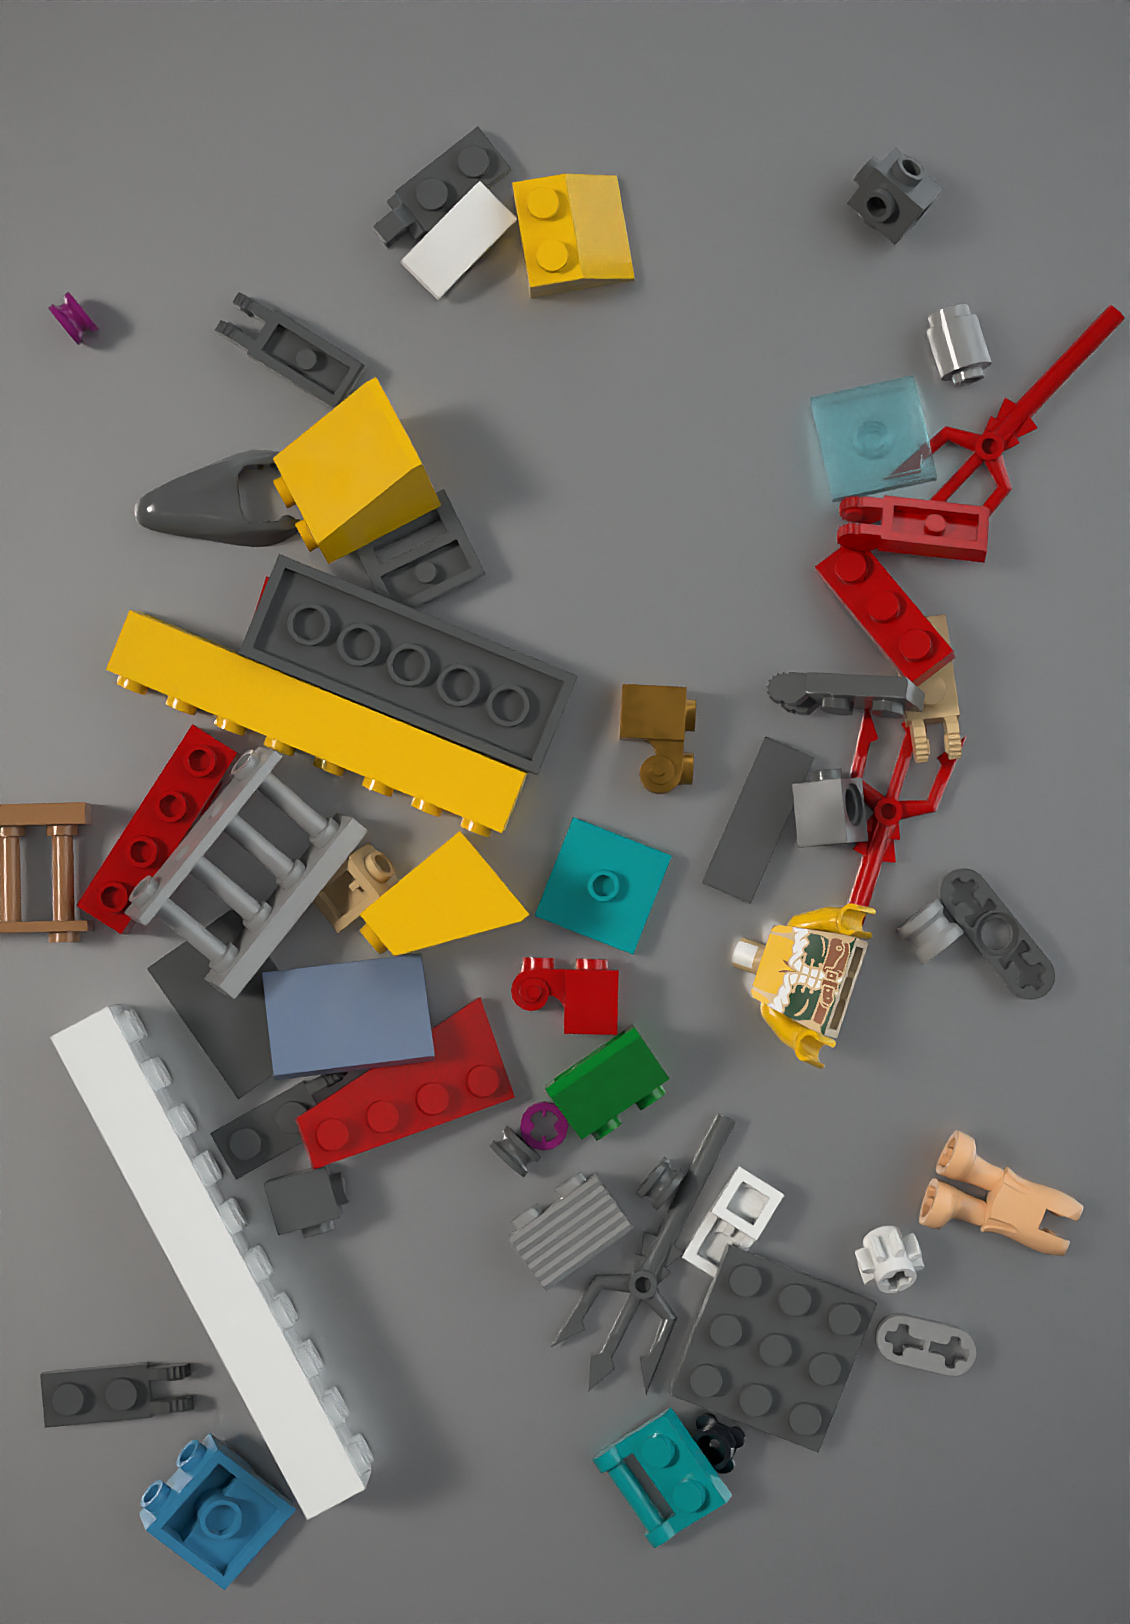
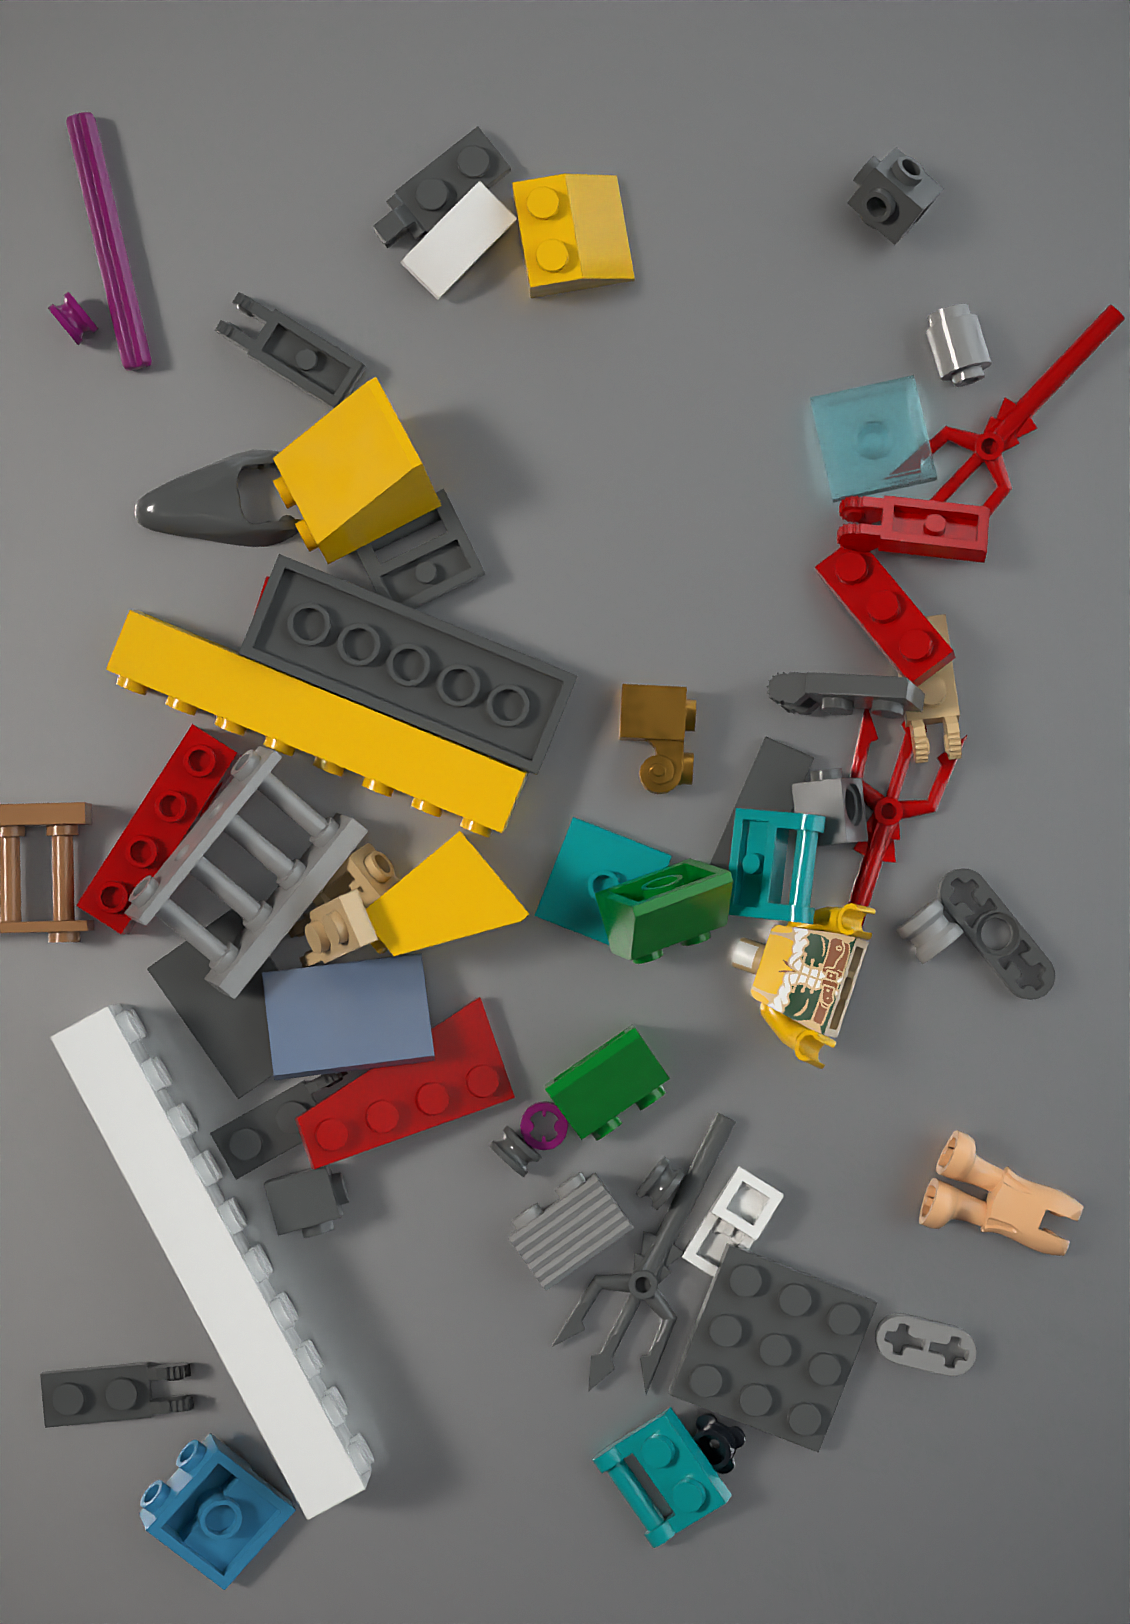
red brick [511,957,619,1035] -> none
white gear [855,1226,925,1293] -> none
none -> magenta axle [66,112,152,371]
none -> tan hinge [288,889,378,968]
none -> green slope [595,858,733,964]
none -> teal plate [729,808,826,924]

